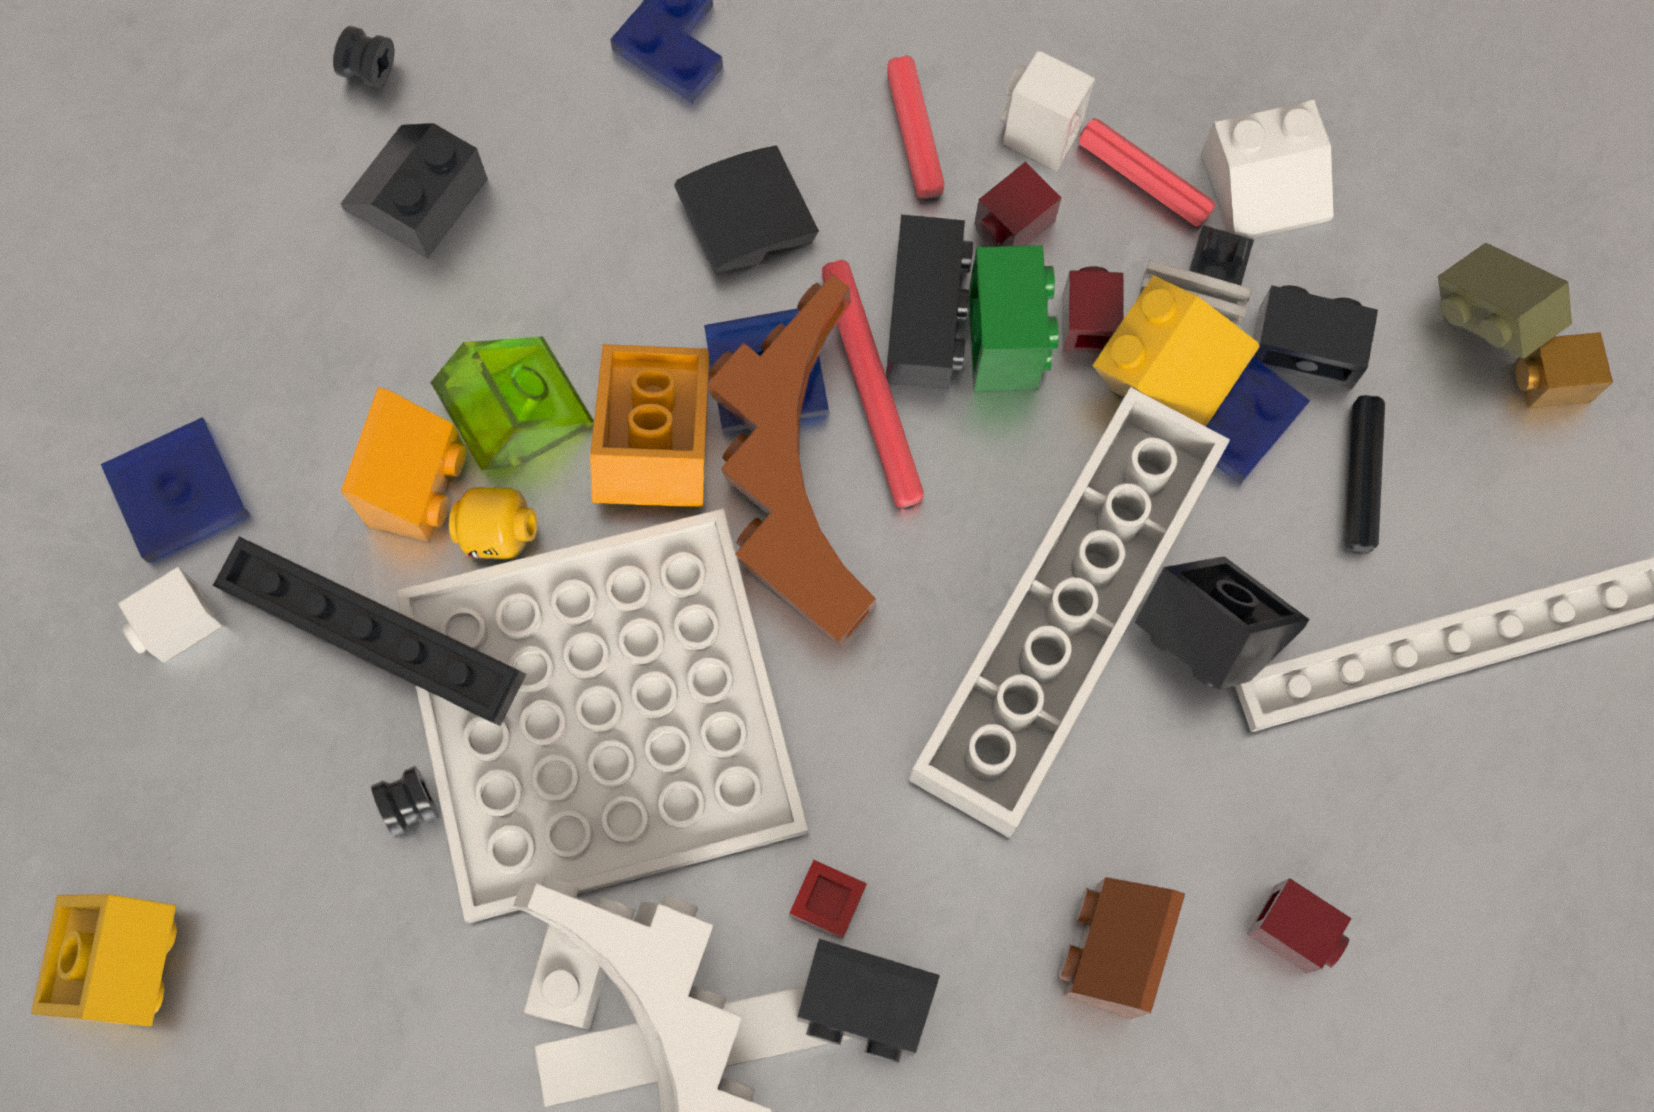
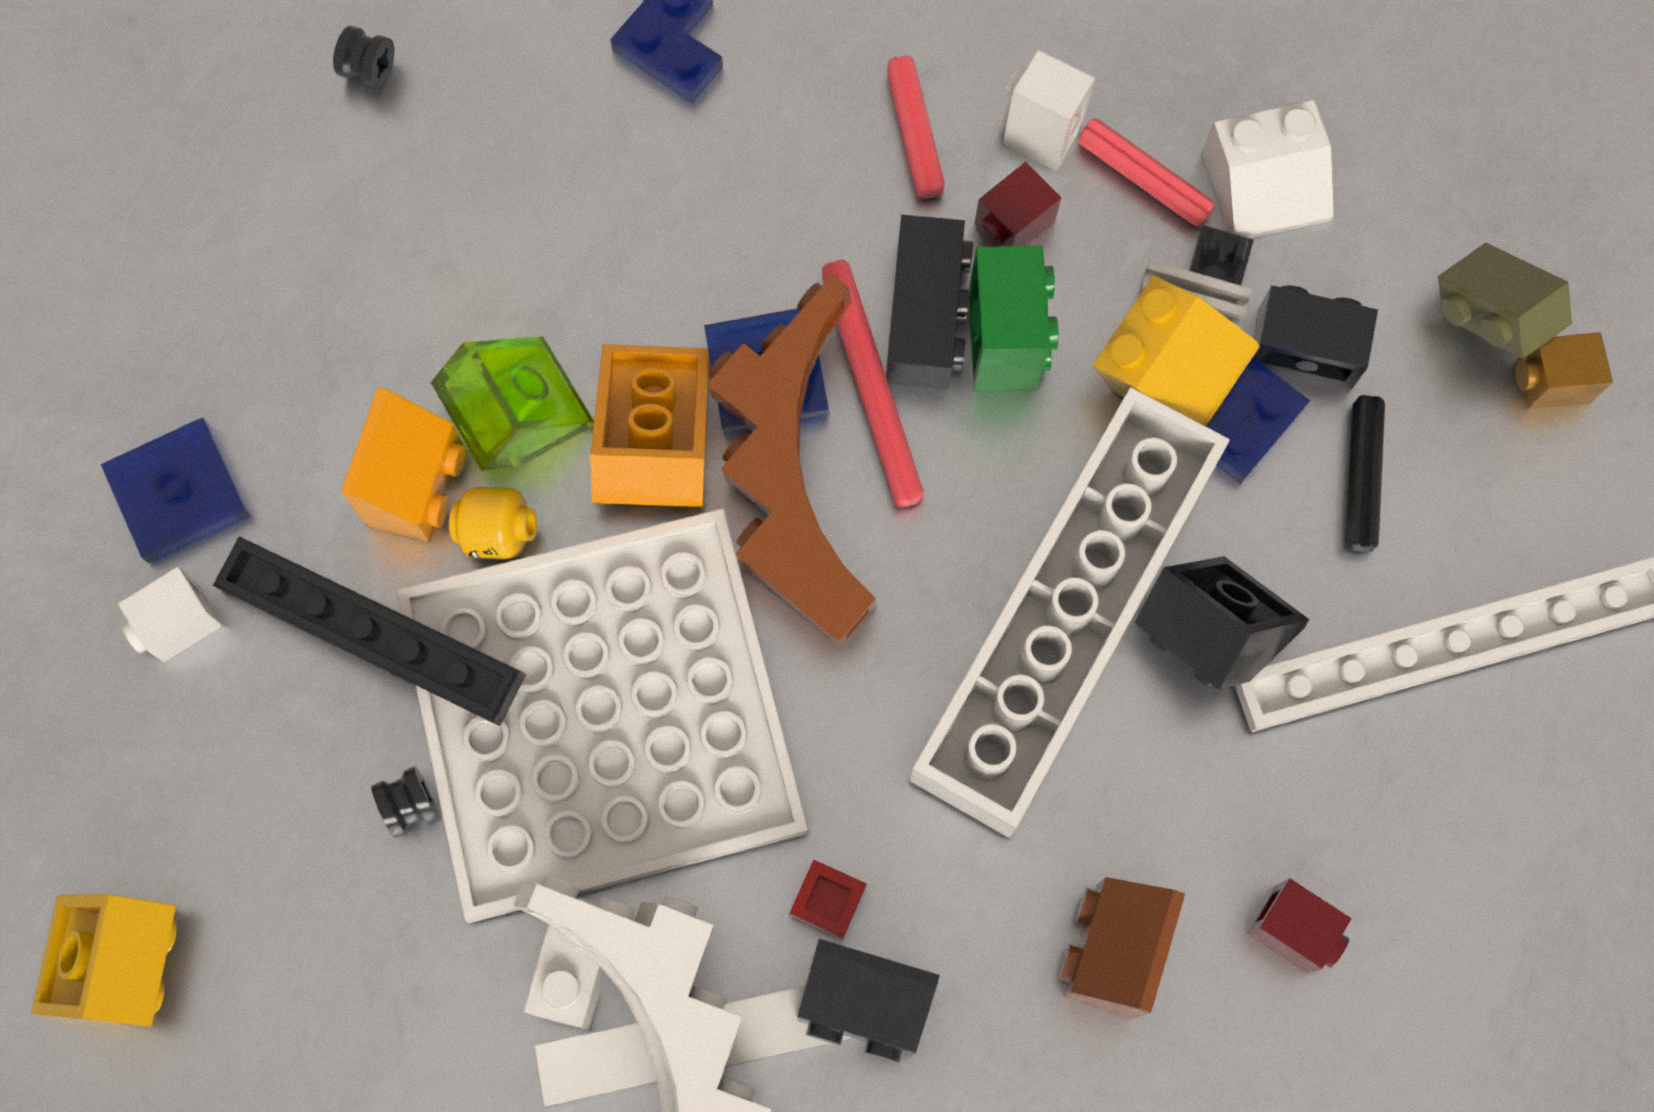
black slope [340,123,488,258] -> none
black slope [674,145,819,273] -> none
dark red brick [1062,266,1124,353] -> none

